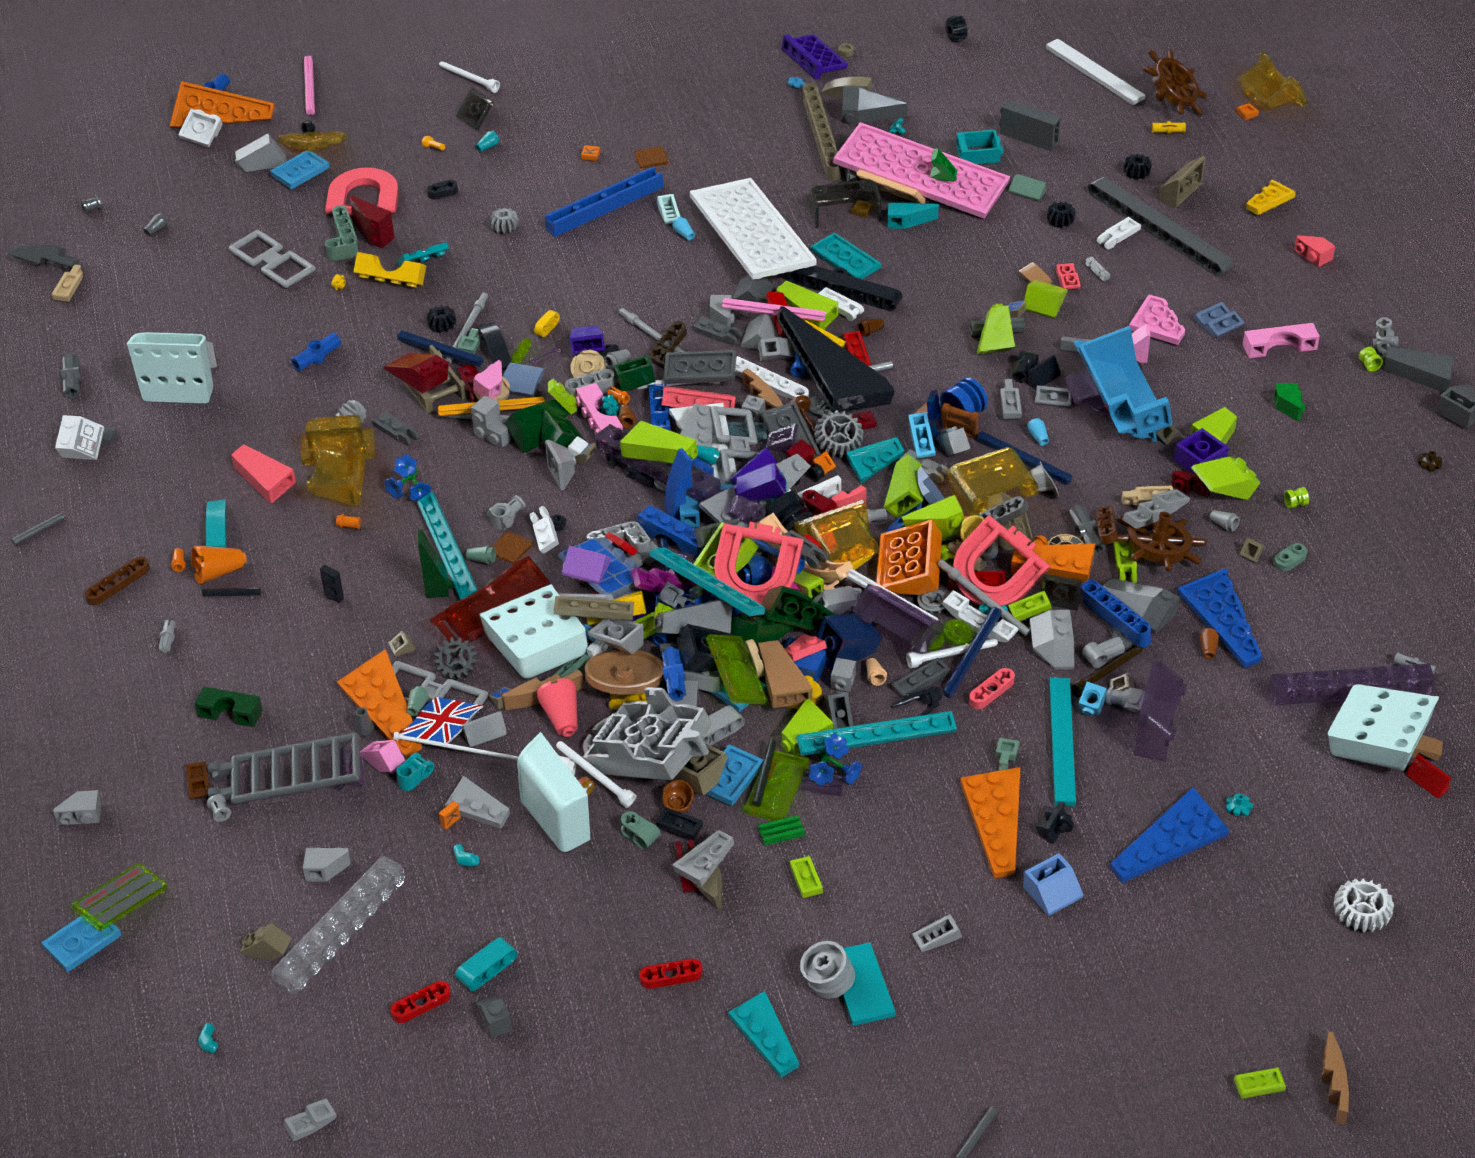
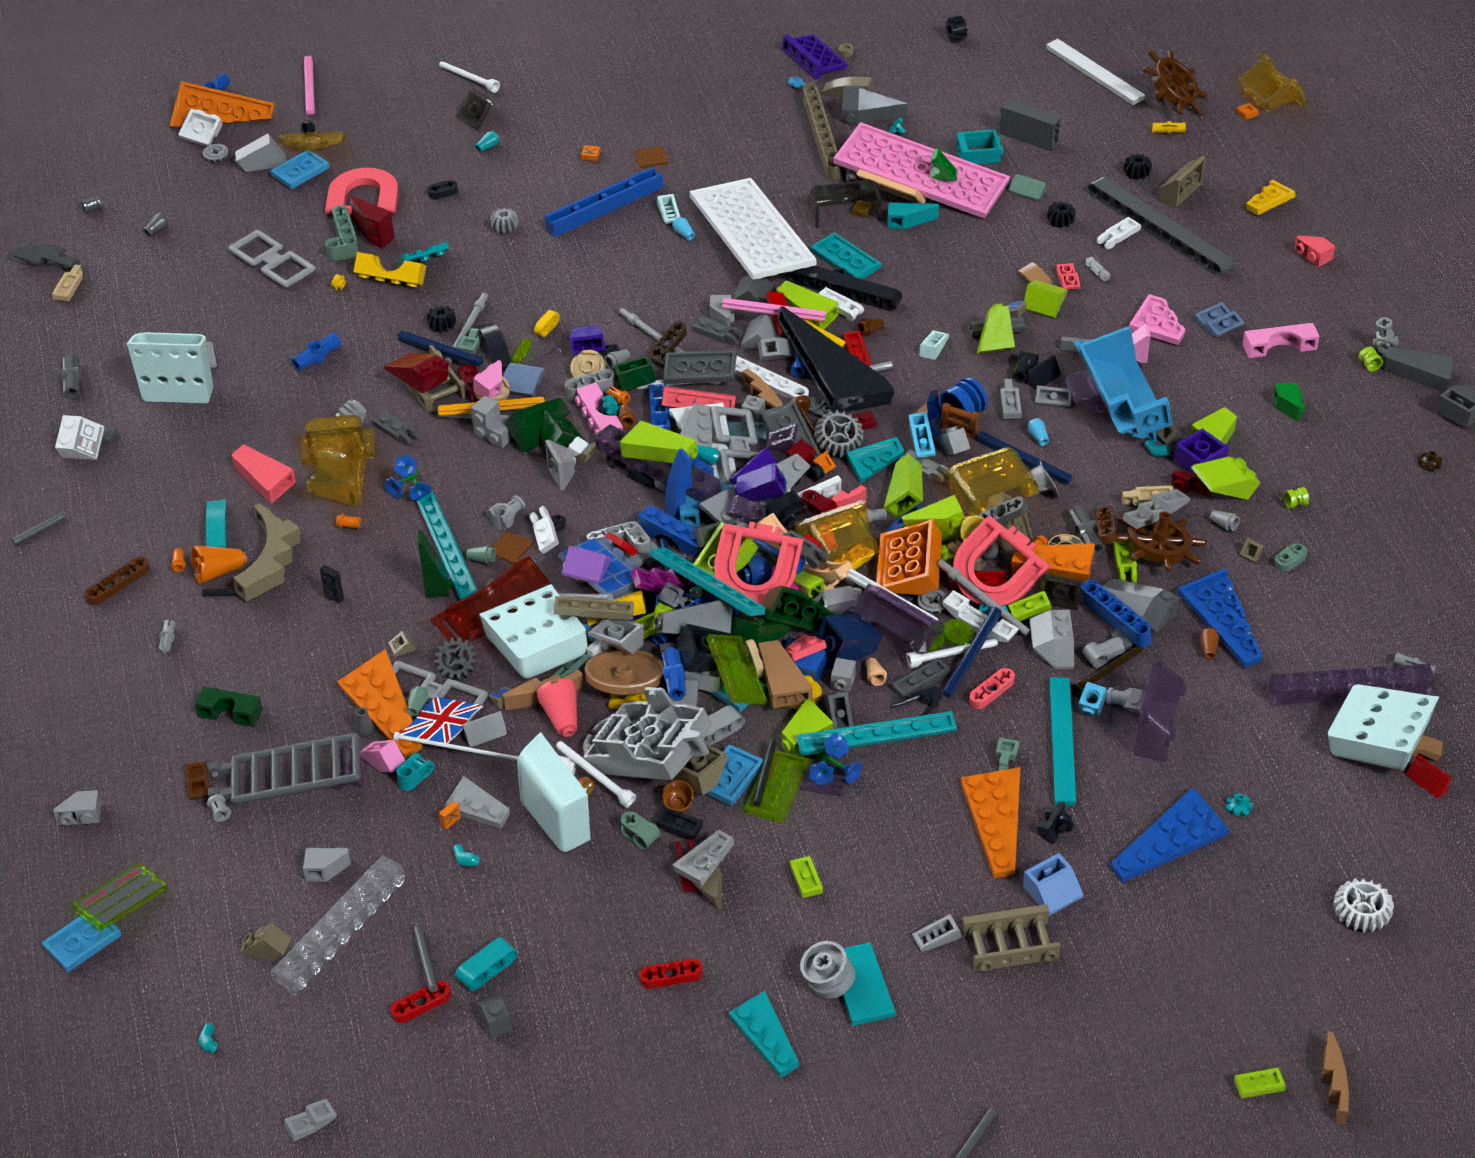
light orange bar [421,136,445,150] -> none
lime plate [548,378,577,415] -> none
green tile [758,815,805,846] -> none
sand blue slope [918,467,945,505] -> none
dark tan slope [1110,673,1135,691] -> none
none -> light grey gear [203,144,229,163]
none -> dark tan arch [234,503,301,602]
none -> dark grey bar [413,926,438,992]
none -> light aqua slope [919,330,949,360]
none -> dark tan fence [962,904,1061,972]
none -> teal arm [1144,439,1171,457]

